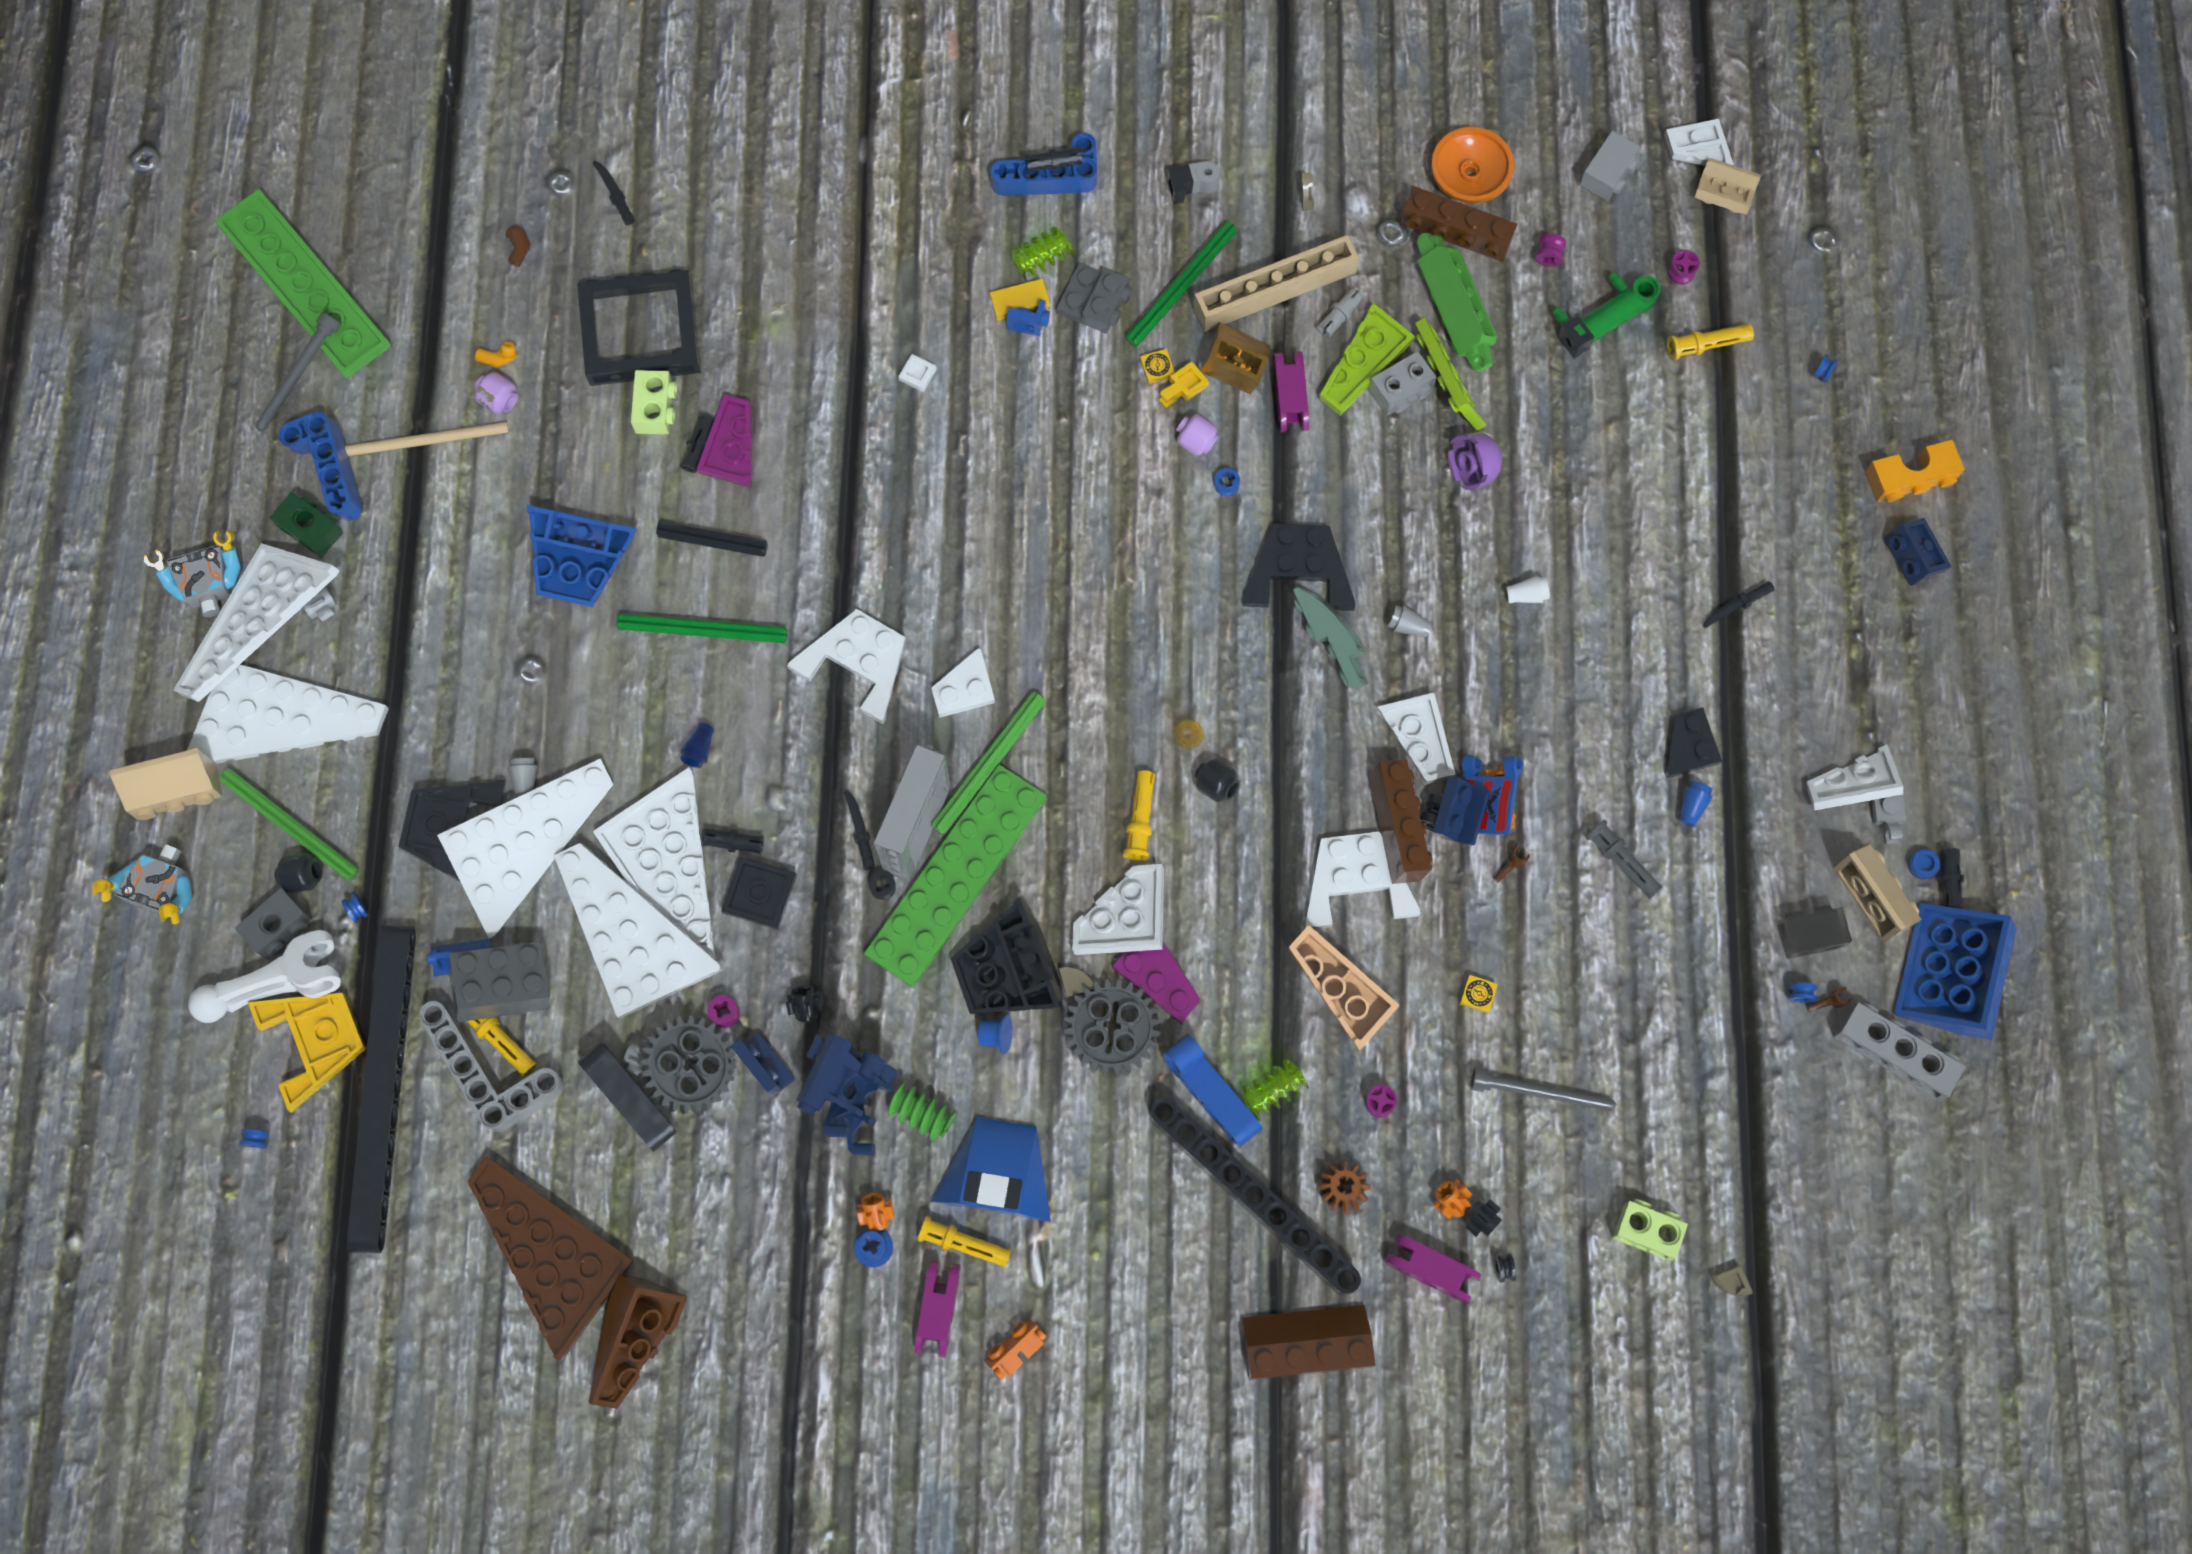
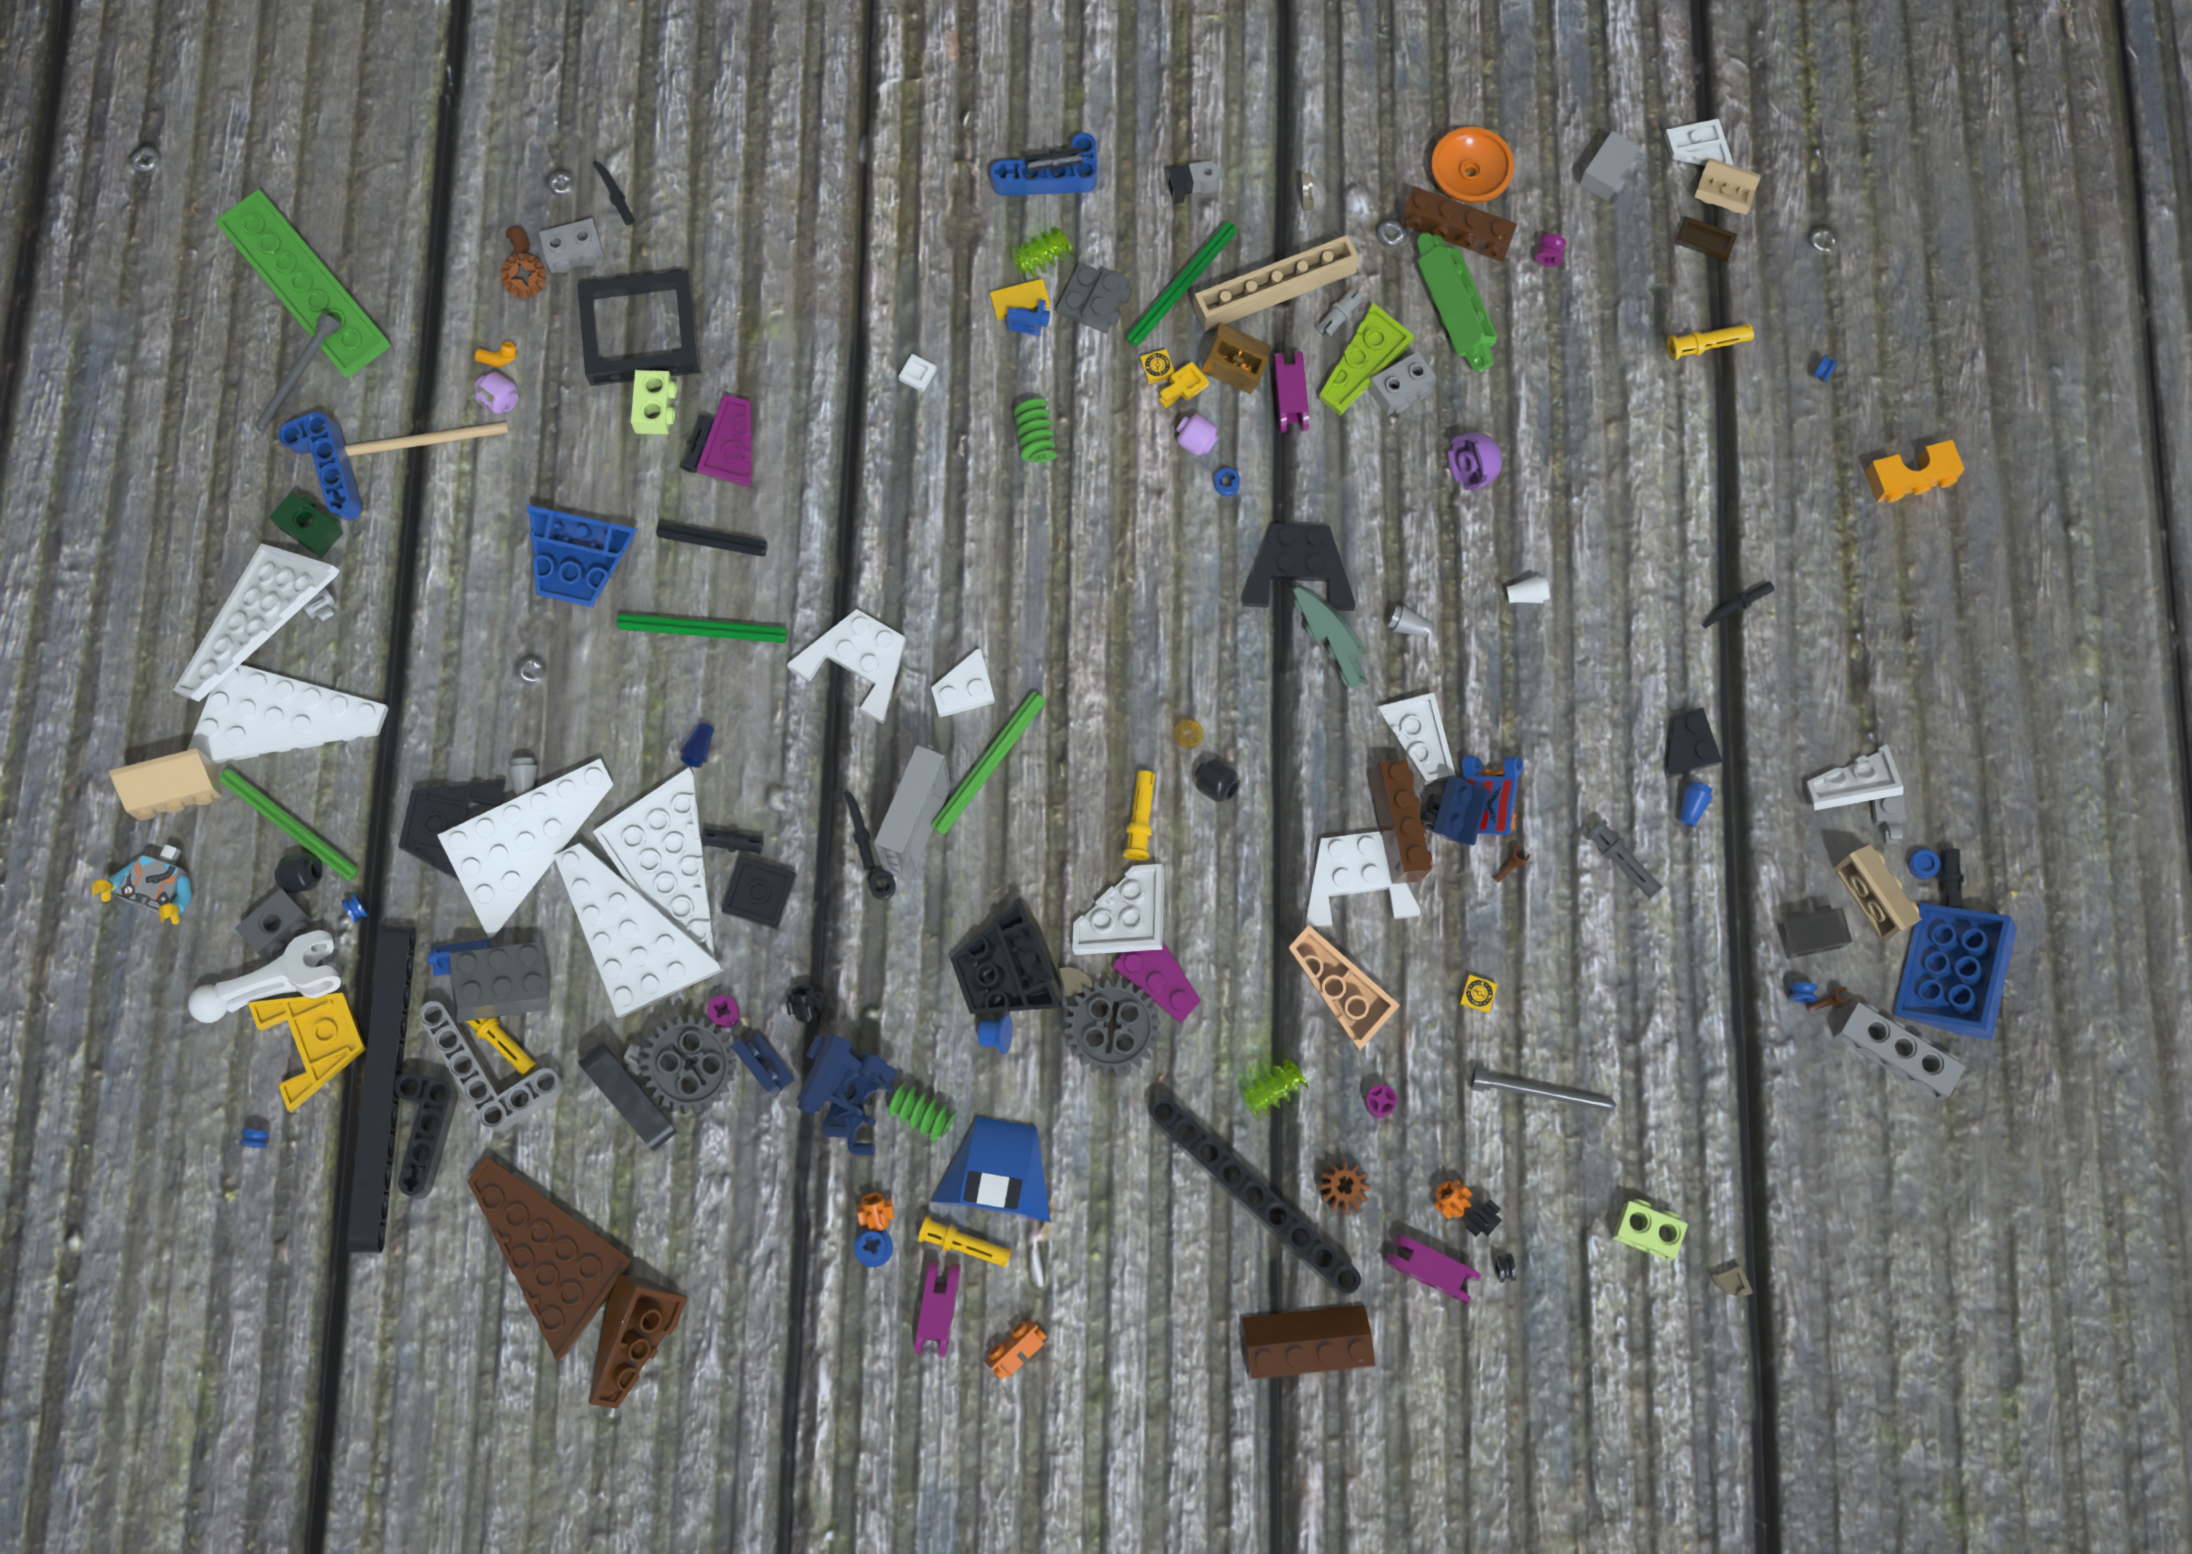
torso [144,529,241,617] -> none
bright green plate [864,764,1047,989] -> none
blue beam [1163,1033,1263,1148] -> none
lime wing [1415,317,1486,431] -> none
green piece [1553,272,1660,359] -> none
magenta wheel [1668,250,1700,285] -> none
dark blue bracket [1884,518,1952,586] -> none
none -> black beam [395,1073,458,1199]
none -> dark orange gear [500,253,546,298]
none -> light grey brick [539,218,605,273]
none -> bright green piece [1014,399,1057,463]
none -> dark brown tile [1675,216,1737,262]

